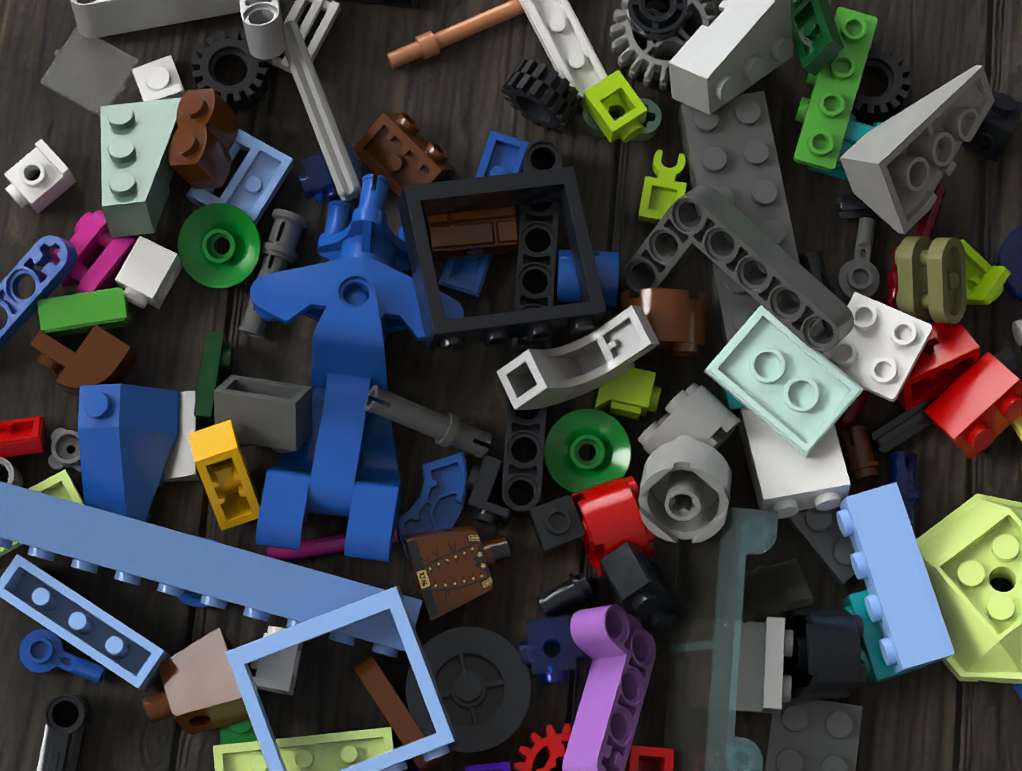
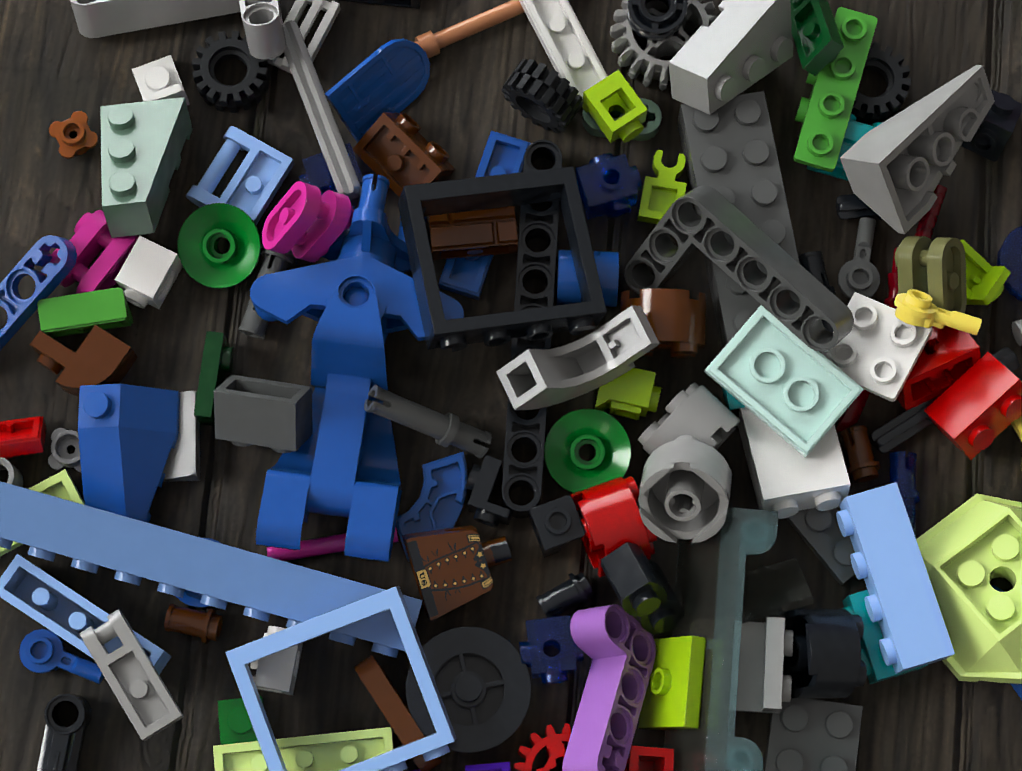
white brick [4,139,77,214] -> none
clear piece [40,26,140,116] -> none
torso [142,628,250,735] -> none
reddish brown brick [168,88,239,189] -> none
yellow brick [188,420,260,531] -> none
none -> dark orange plate [49,111,98,159]
none -> light grey plate [79,609,184,741]
none -> reddish brown pin [164,604,223,644]
none -> dark pink brick [262,181,354,262]
none -> blue window [325,38,430,143]
none -> clear blue brick [575,153,642,220]
none -> lime plate [638,635,706,730]
none -> light yellow plate [894,289,982,336]

